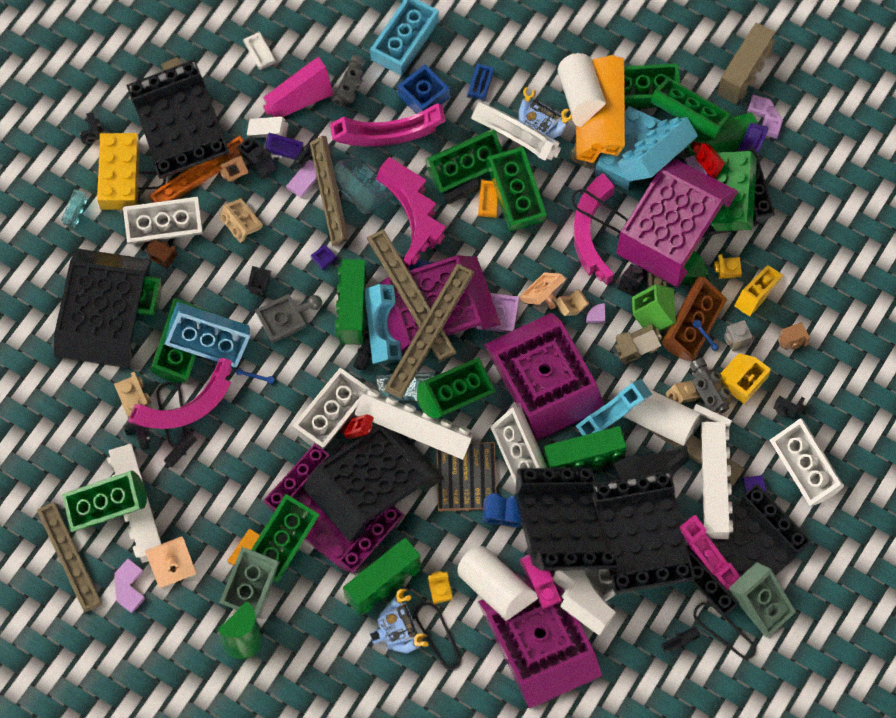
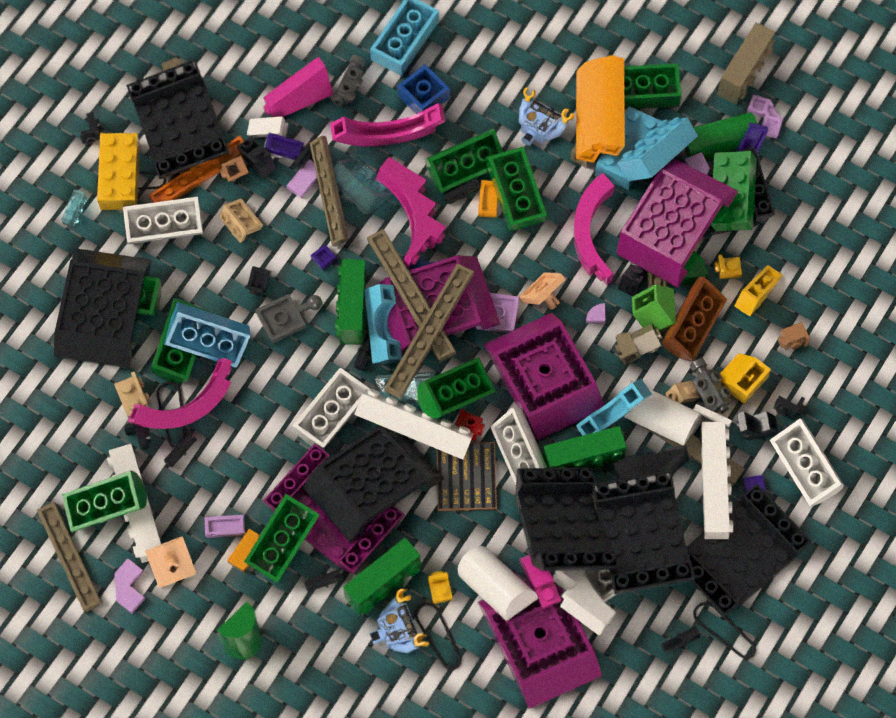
reddish brown brick [146,240,178,269] -> none
sand green slope [219,547,279,619] -> none
blue hinge [236,368,274,385] -> none
white tile [243,32,276,70] -> none
red hinge [340,414,374,439] -> none
blue tile [467,64,495,102] -> none
white arch [471,101,561,160] -> none
blue brick [482,493,522,528] -> none
tan bracket [555,289,589,316] -> none
white brick [558,53,606,128] -> none
black piece [571,189,628,233] -> none
green brick [650,77,732,140] -> none
dark pink slope [679,515,740,591] -> none
red hinge [690,141,725,179] -> none
blue hinge [693,320,719,351] -> none
light grey brick [724,320,752,351] -> none
sand green slope [729,563,796,638] -> none
none -> lavender tile [205,515,245,538]
none -> black axle [304,568,345,592]
none -> red brick [455,409,485,441]
none -> black brick [737,411,779,440]

